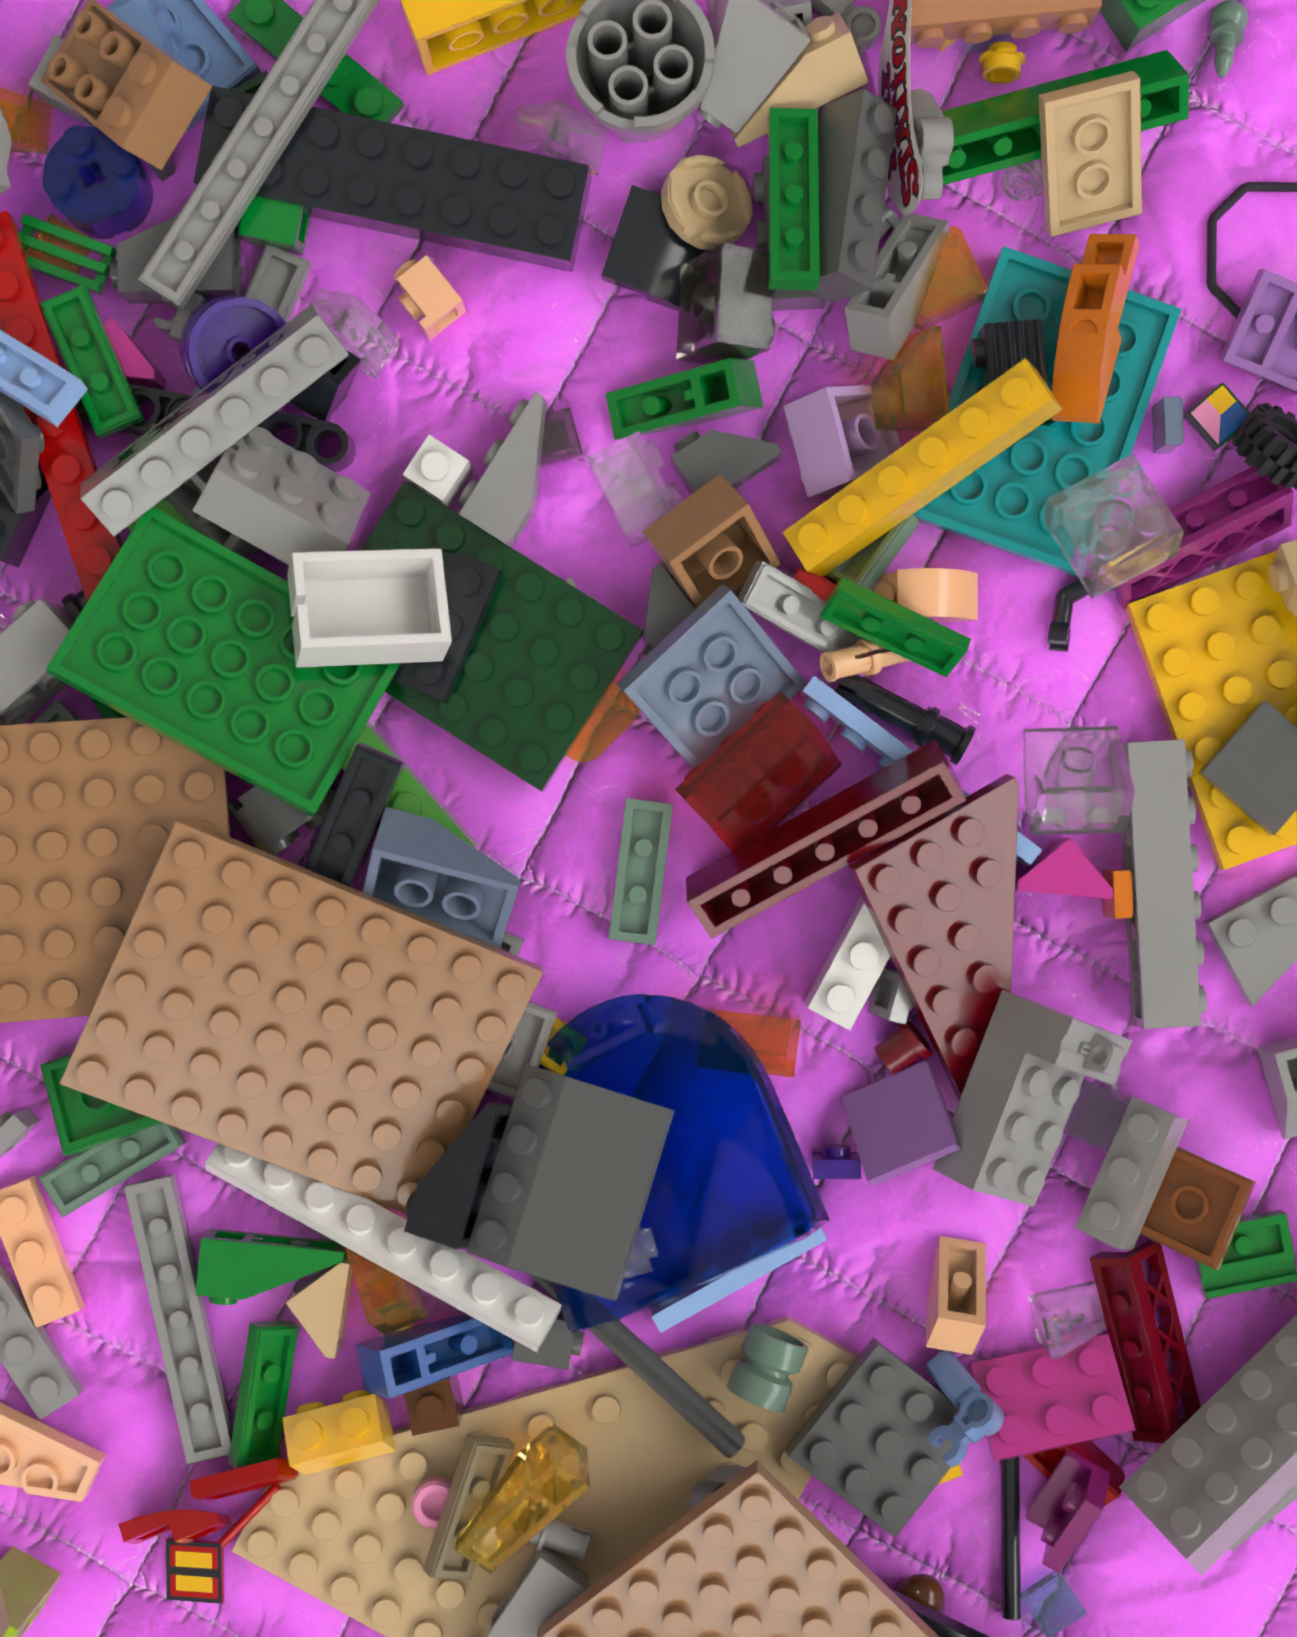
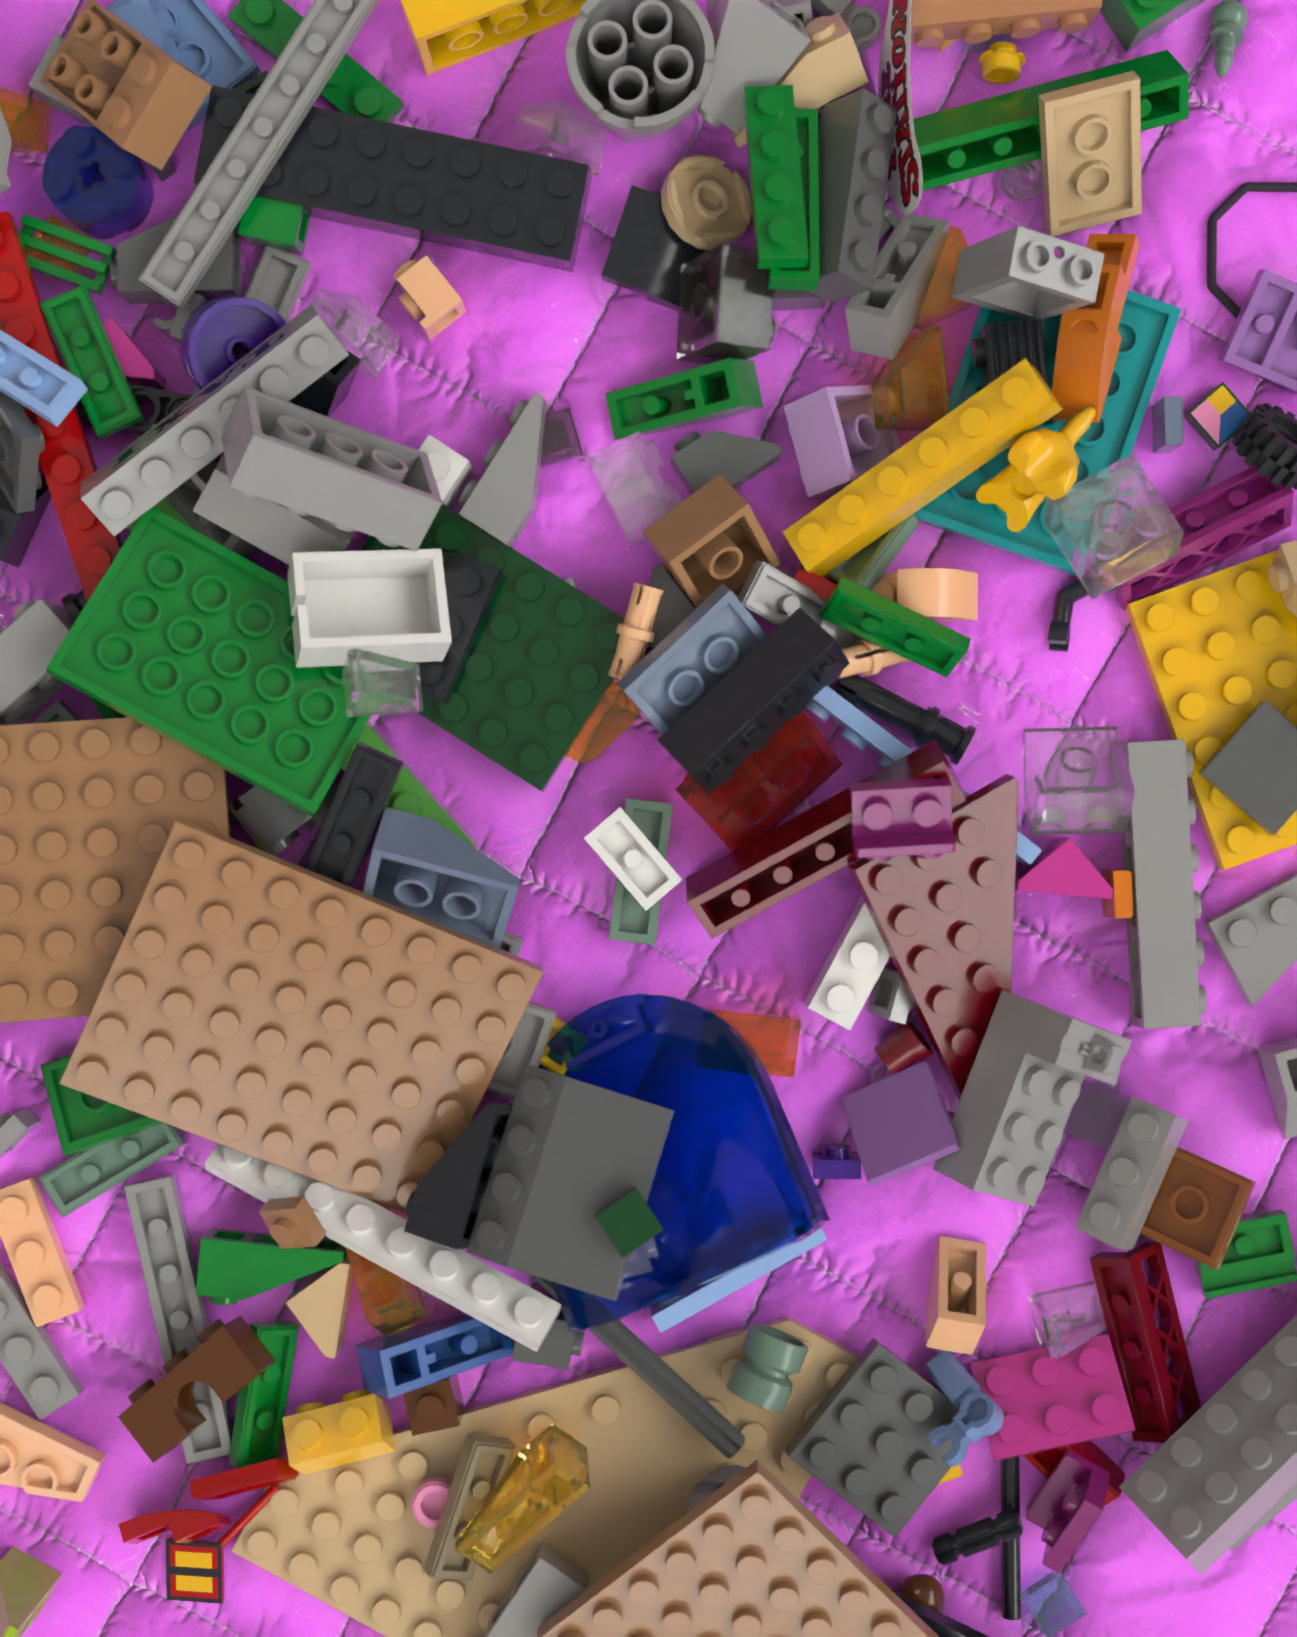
light grey pin [527,1511,591,1561] -> none
light grey bar [911,89,954,200] -> none
none -> reddish brown arch [118,1315,276,1463]
none -> light grey brick [221,386,442,551]
none -> medium nougat plate [259,1196,326,1249]
none -> clear slope [342,648,423,717]
none -> white plate [584,807,682,911]
none -> dark green tile [595,1187,664,1258]
none -> light nougat pin [608,582,664,680]
none -> black brick [657,607,850,795]
none -> green plate [743,85,809,269]
none -> magenta bracket [850,778,956,862]
none -> black axle [932,1509,1023,1566]
none -> light grey window [951,226,1104,320]
none -> yellow animal [976,407,1096,532]

